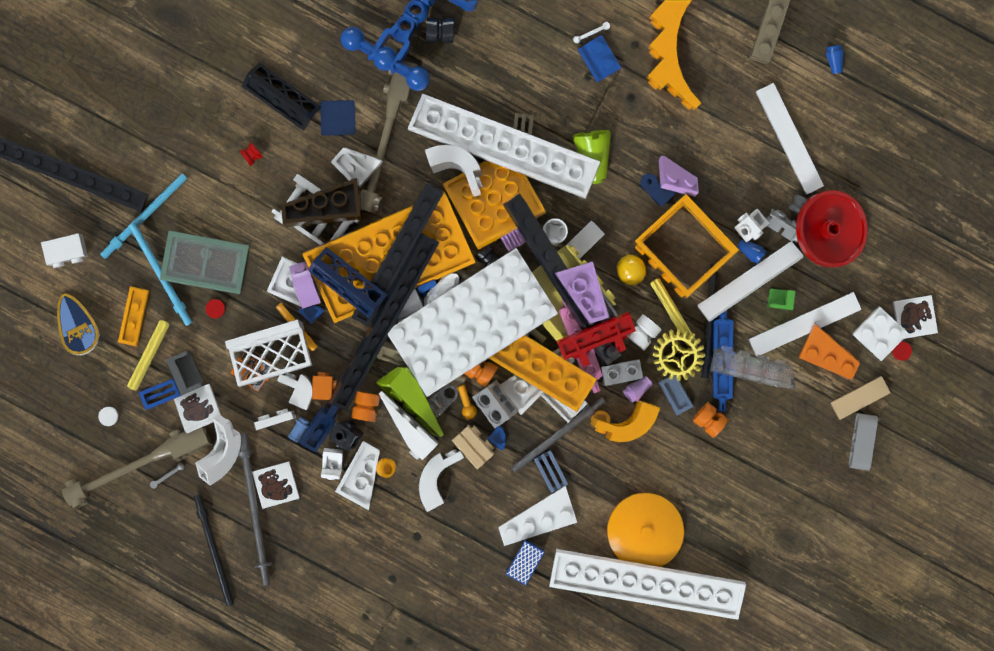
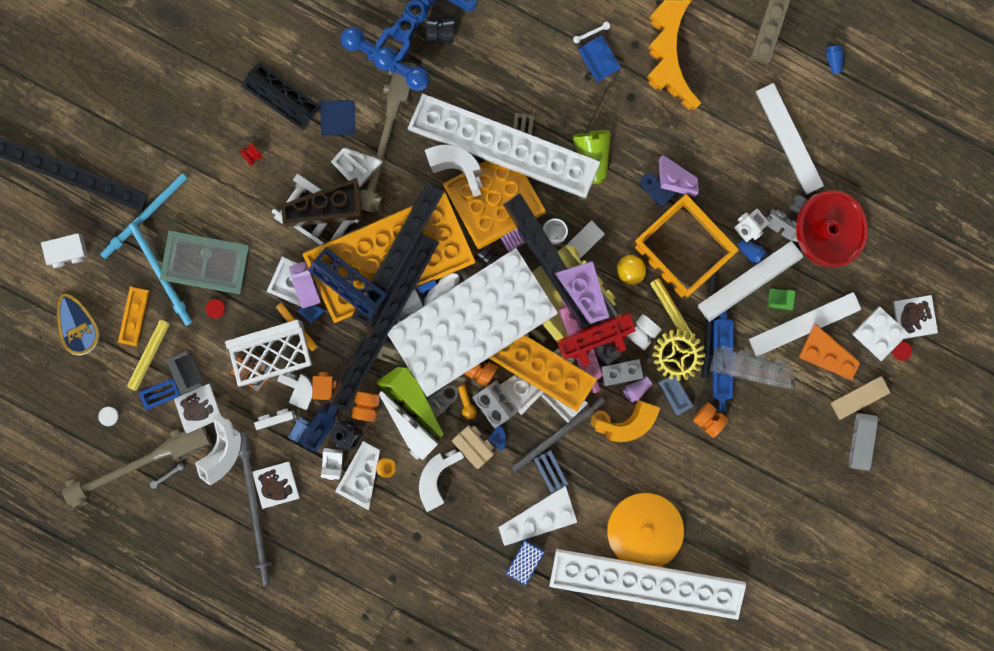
black bar [193,494,234,606] -> none

